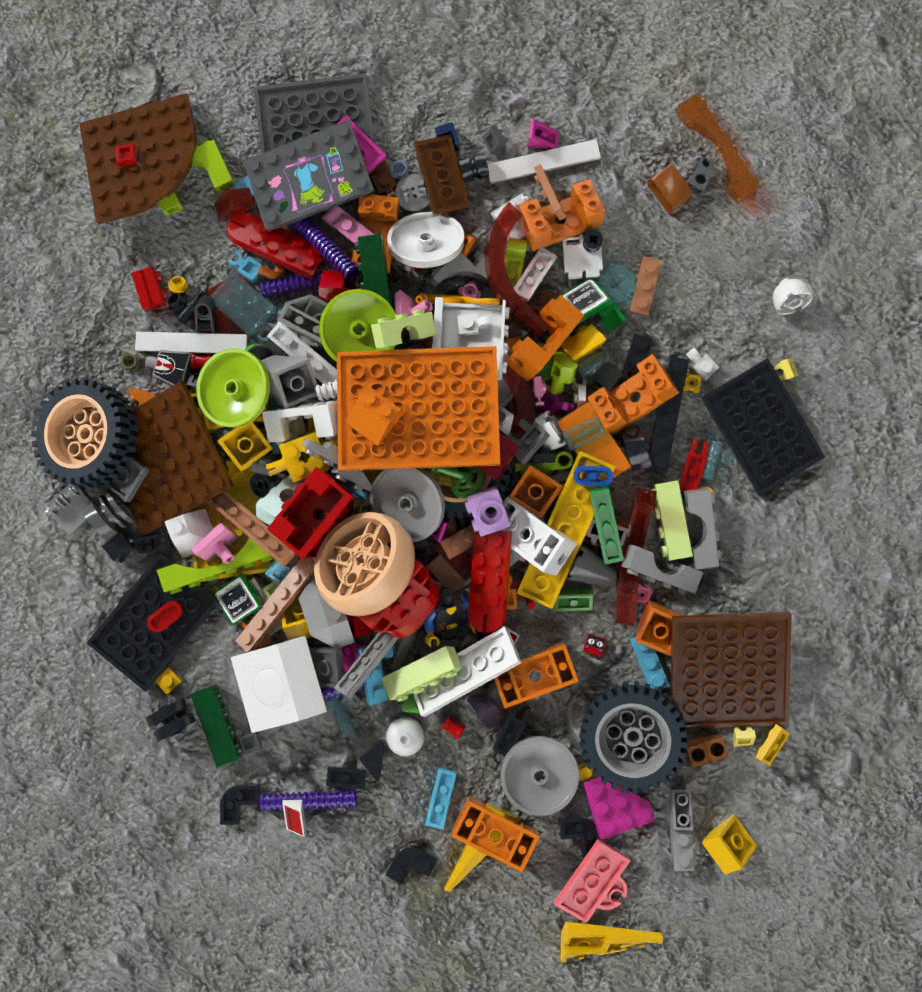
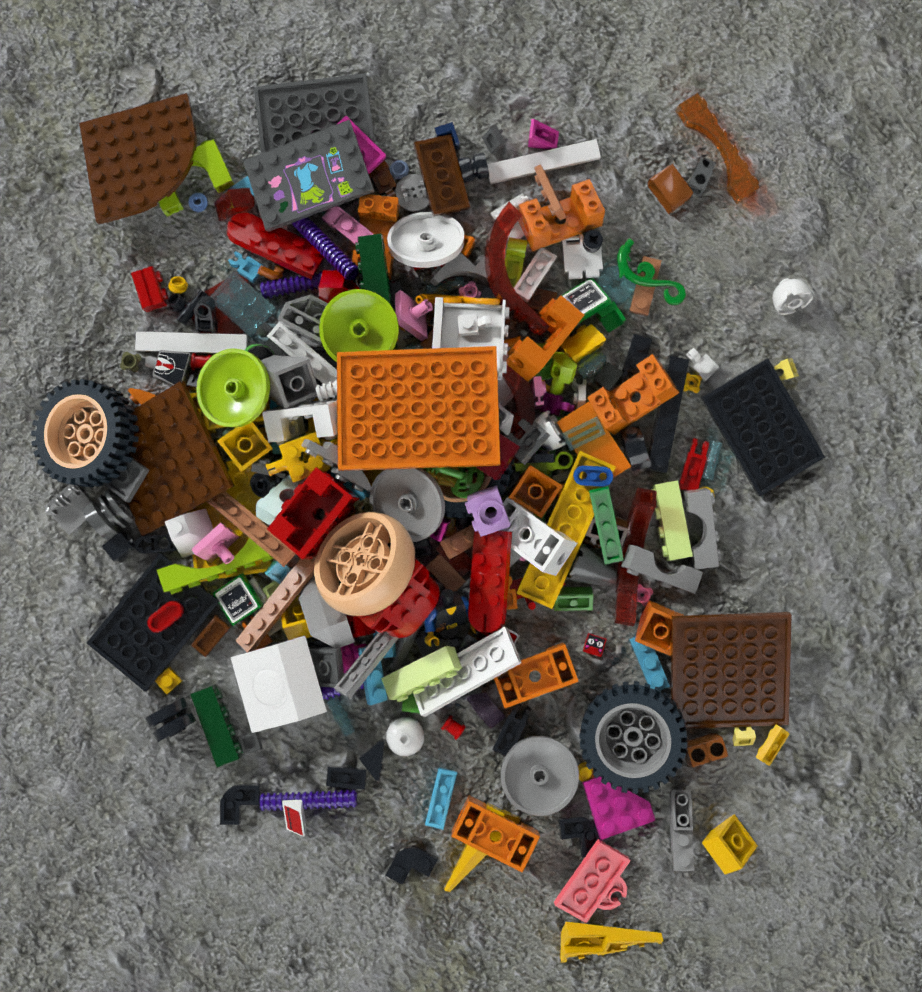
red tile [116,143,137,167] -> none
orange slope [346,386,403,446] -> none
yellowish green arch [371,309,437,348] -> none
none -> medium blue plate [188,193,208,212]
none -> reddish brown plate [191,615,231,657]
none -> green plant [617,239,686,306]

